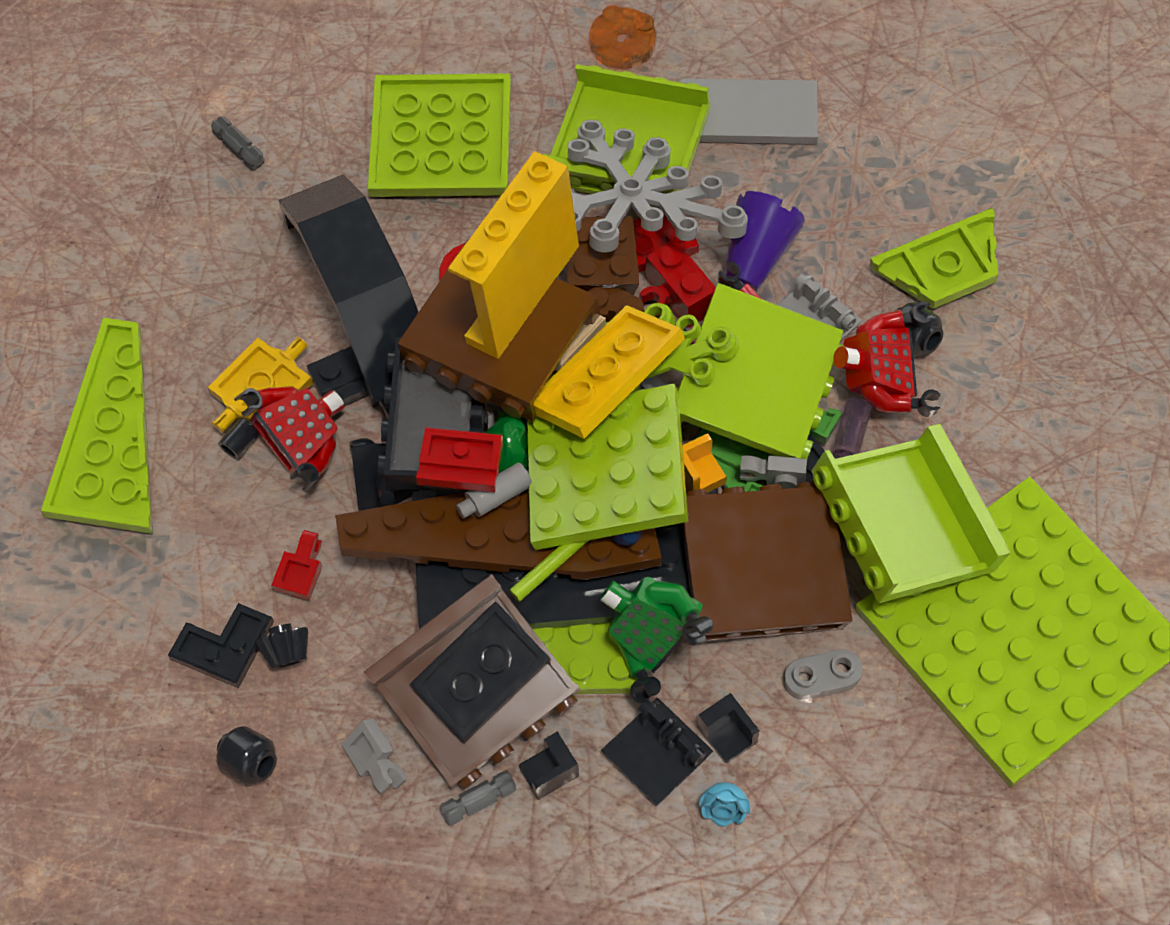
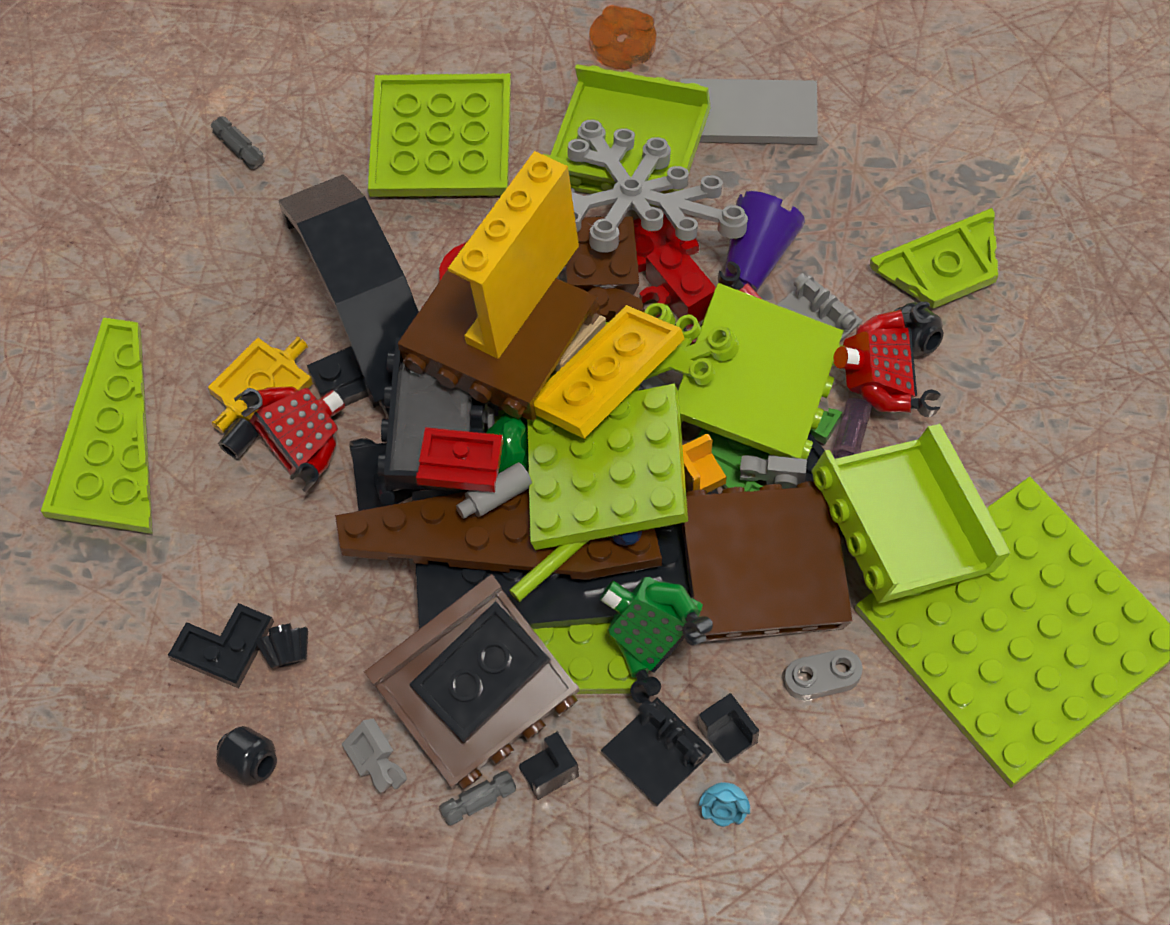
red plate [271,530,322,601] -> none

